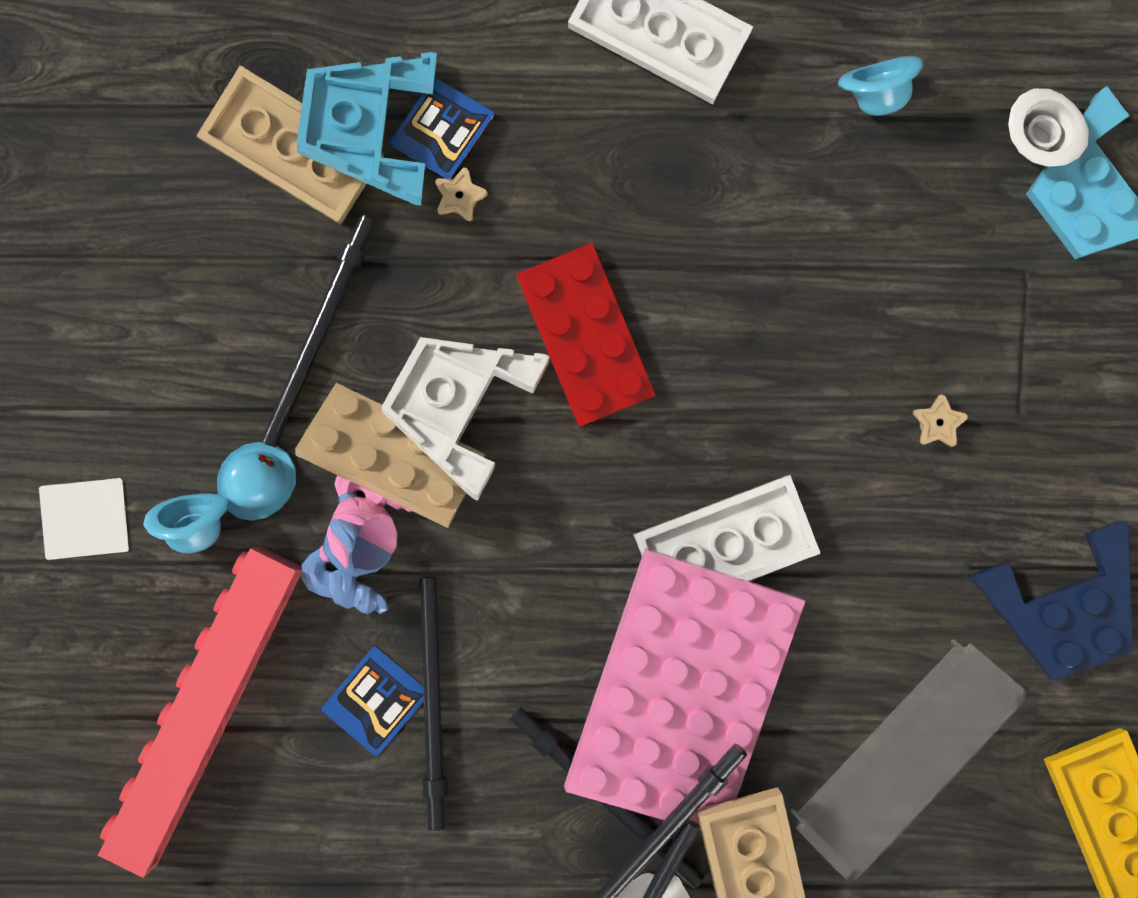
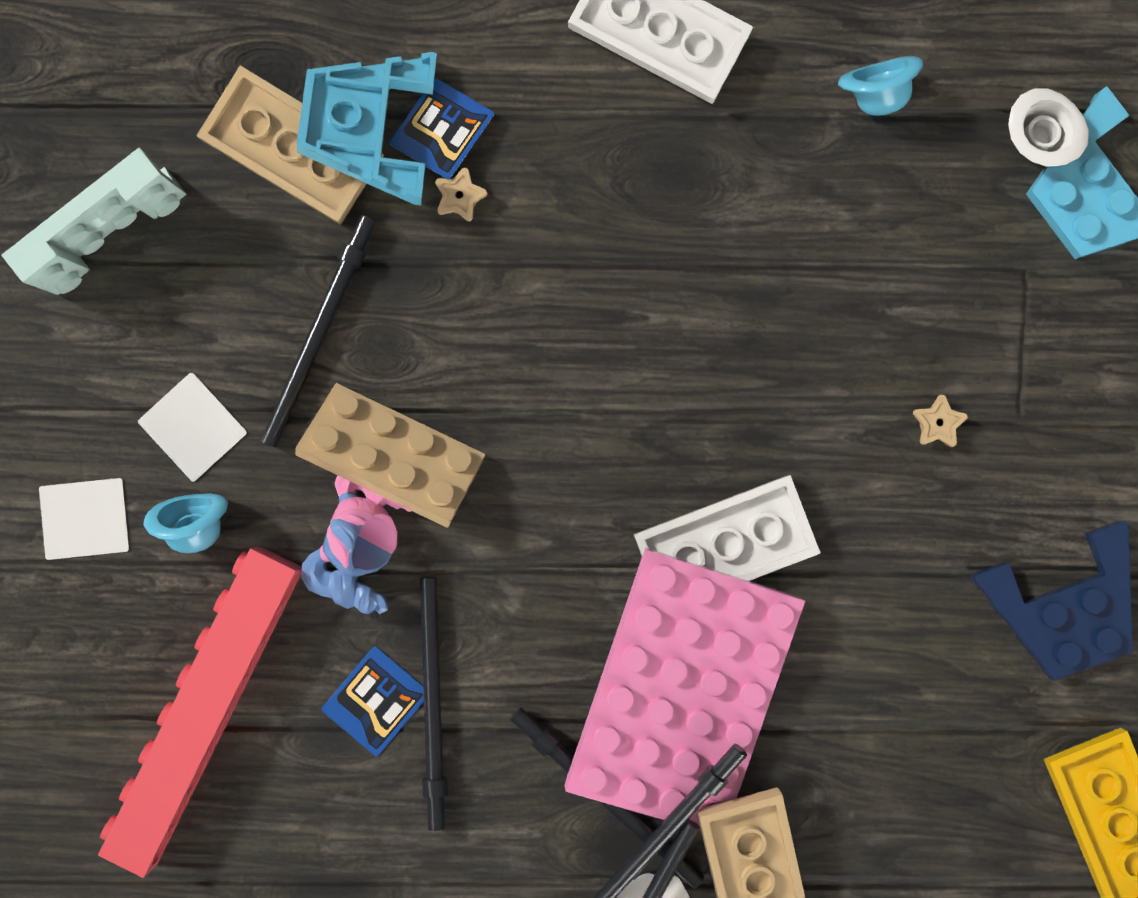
medium azure hat [217,442,296,521] -> none
white wing [381,337,550,500] -> none
red plate [516,243,656,427] -> none
clear piece [791,639,1025,882] -> none
none -> light aqua piece [1,148,186,295]
none -> white sticker [138,373,247,482]

